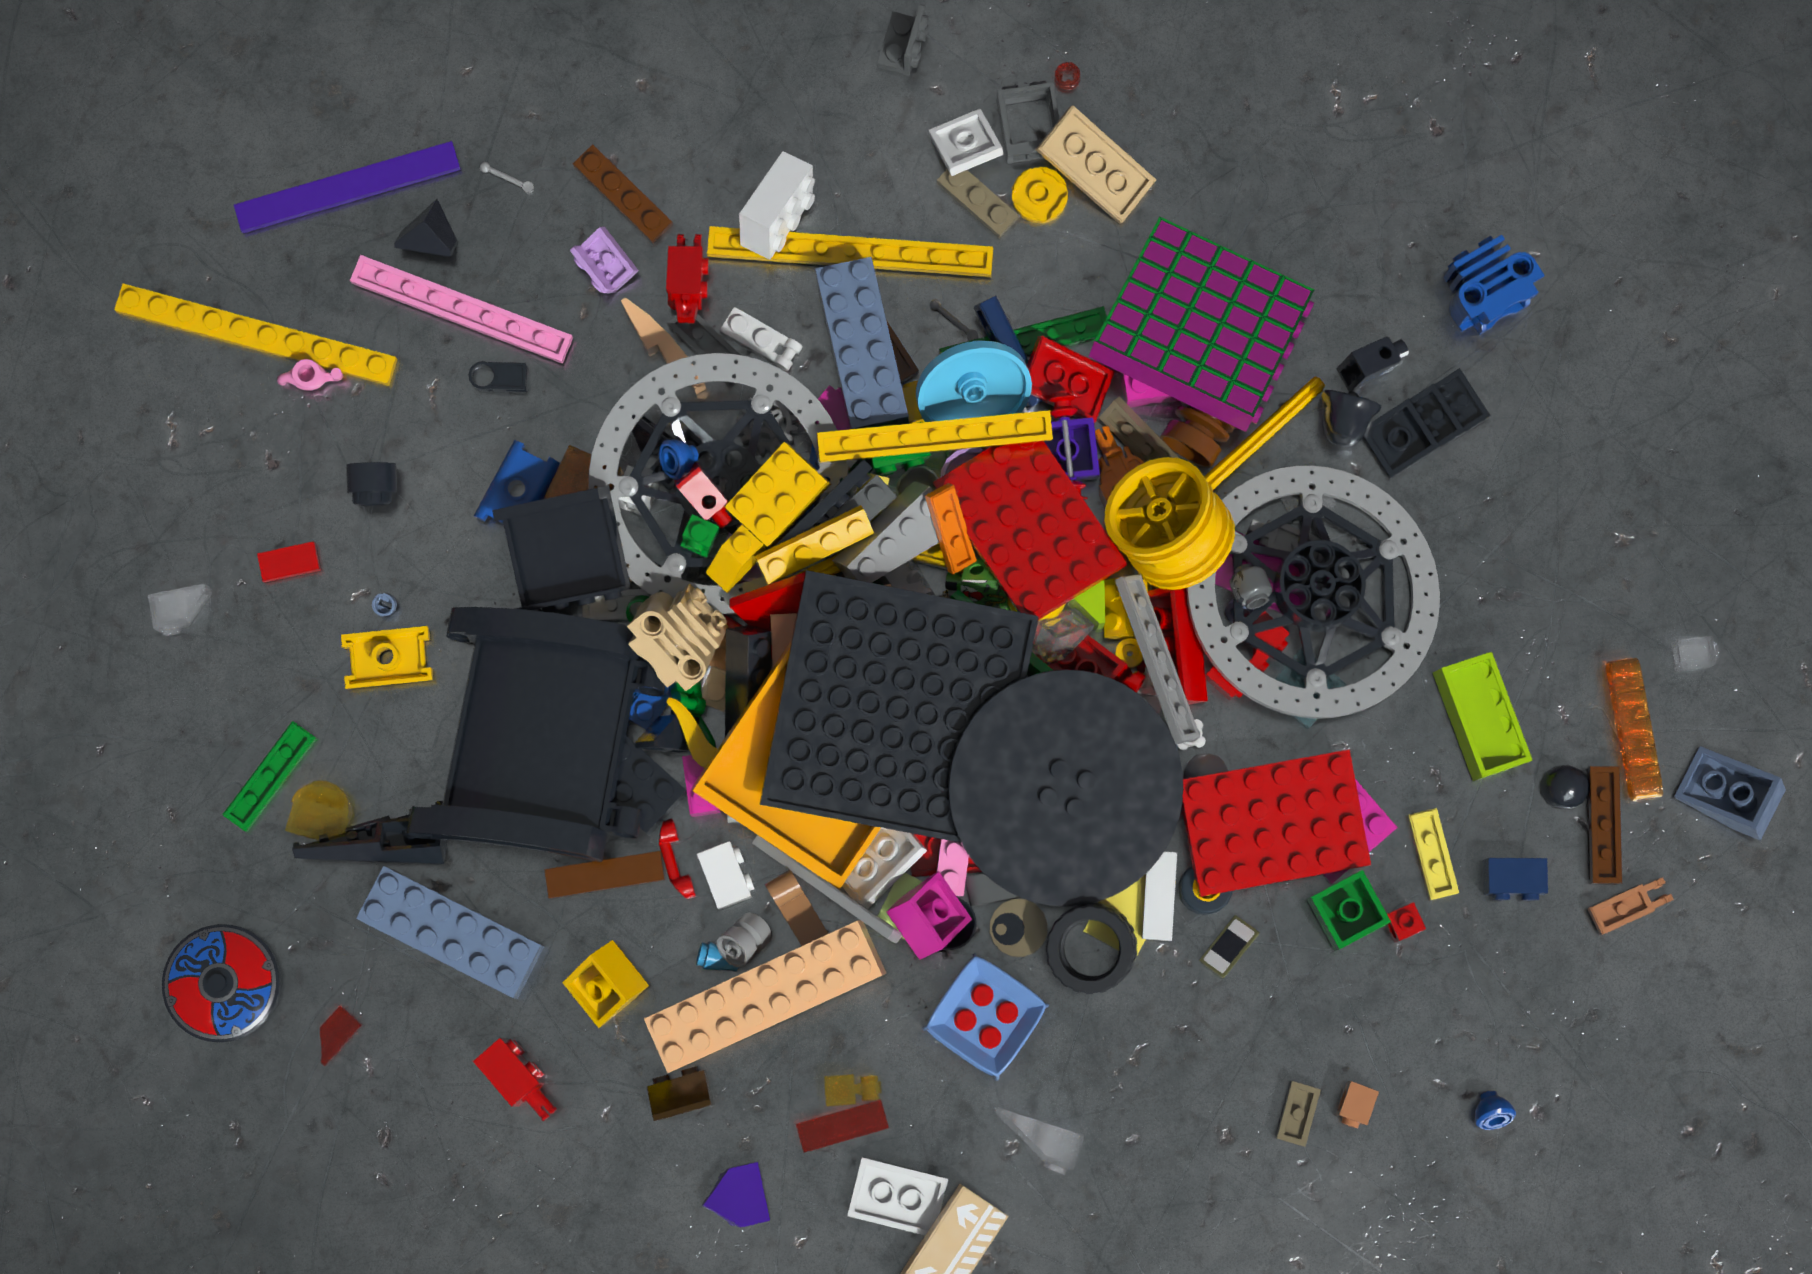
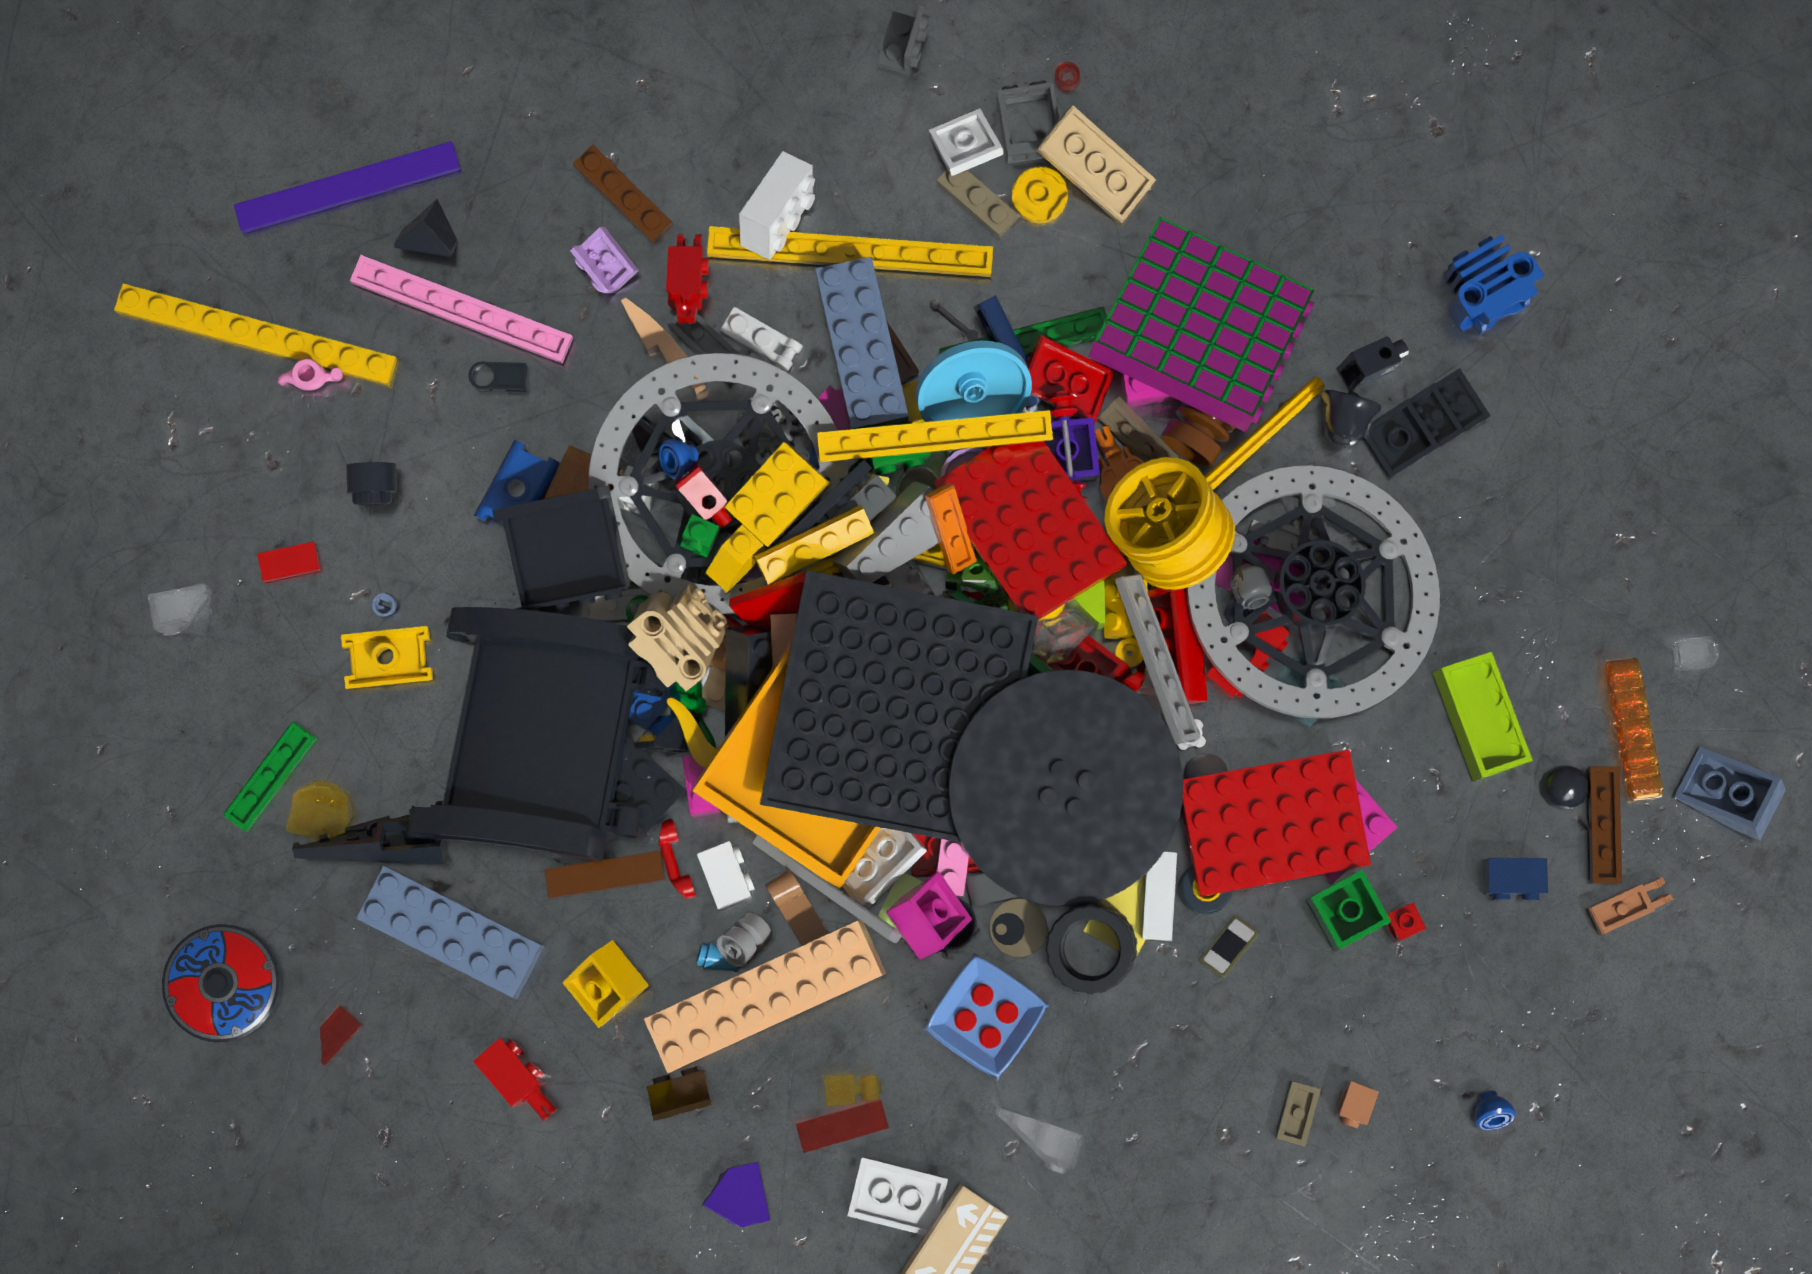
light grey hinge [479,161,534,194] -> none
light yellow tile [1407,808,1459,901] -> none

